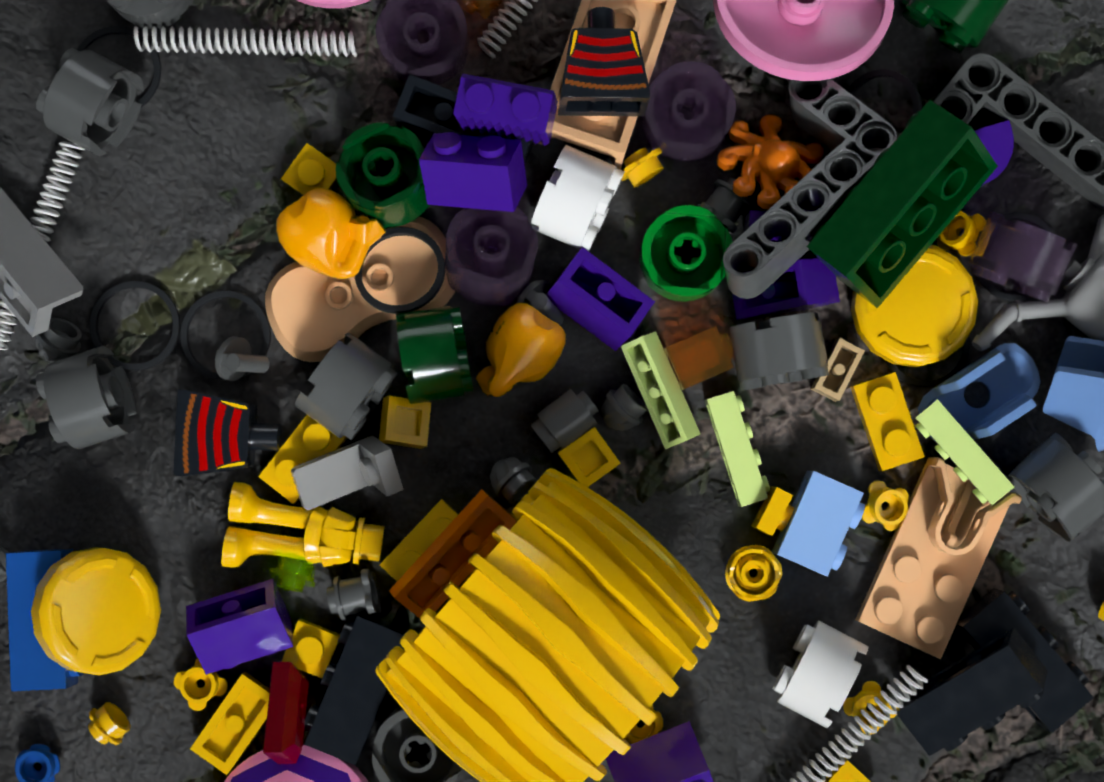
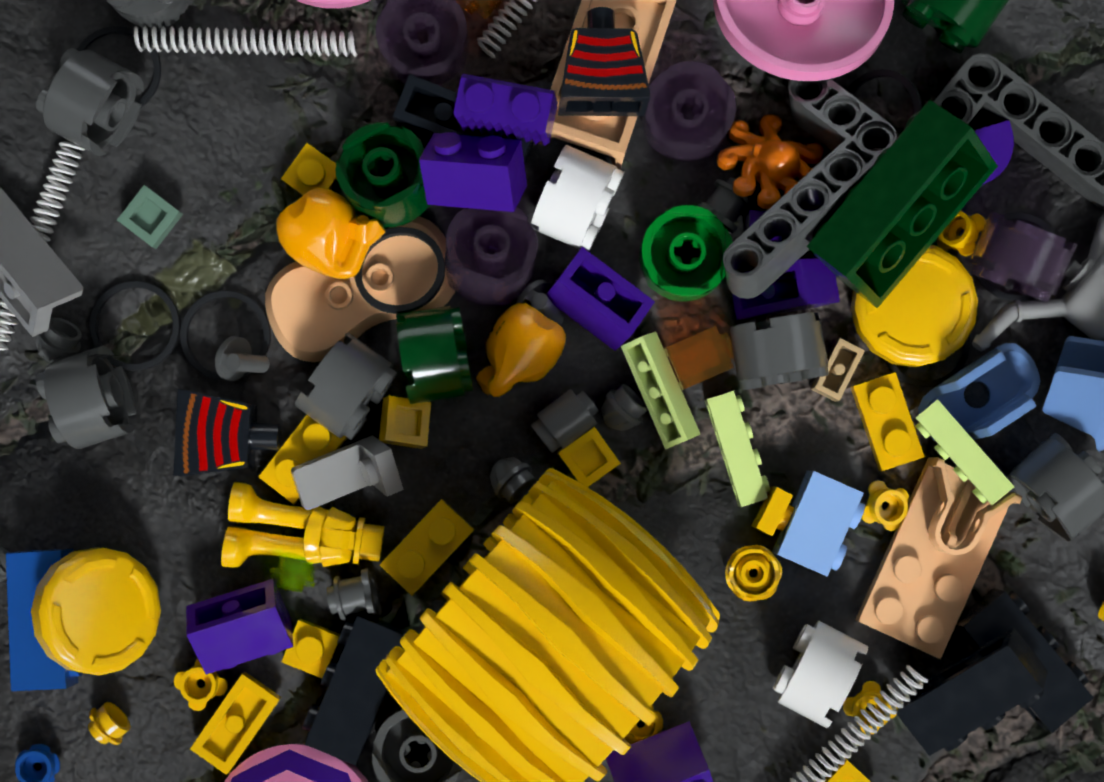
dark red piece [263,662,309,764] -> none
orange plate [389,489,517,618] -> none
yellow plate [621,147,664,188] -> none
none -> sand green plate [117,185,183,249]

